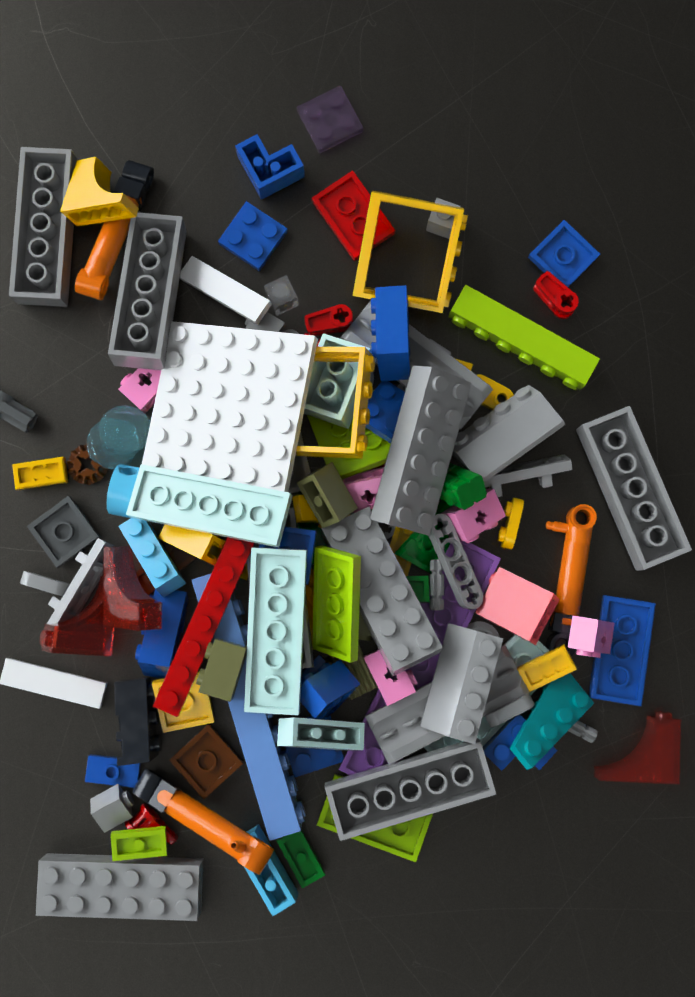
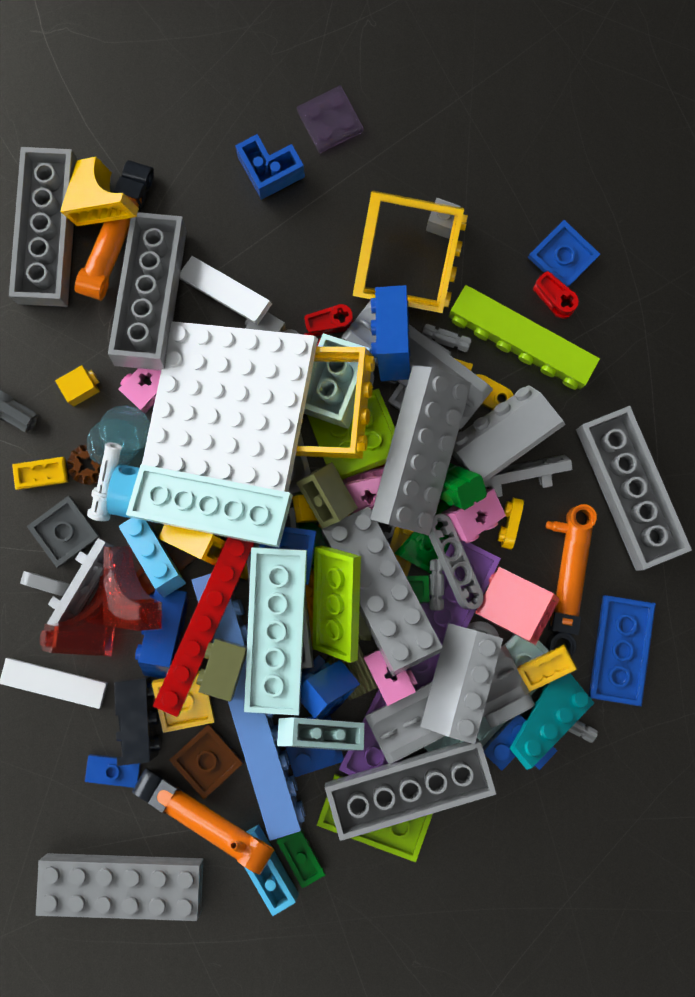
light grey brick [90,784,134,833] -> none
lime plate [111,826,168,861] -> none
red piece [125,803,178,858] -> none
blue plate [218,201,288,272] -> none
clear brick [264,275,299,316] -> none
red plate [311,170,396,261] -> none
blue plate [366,381,405,444] -> none
bright pink brick [568,616,615,658] -> none
clear red arch [594,712,681,784] -> none
none -> yellow brick [55,365,100,407]
none -> white pin [87,442,122,521]
none -> light grey axle [422,324,471,352]

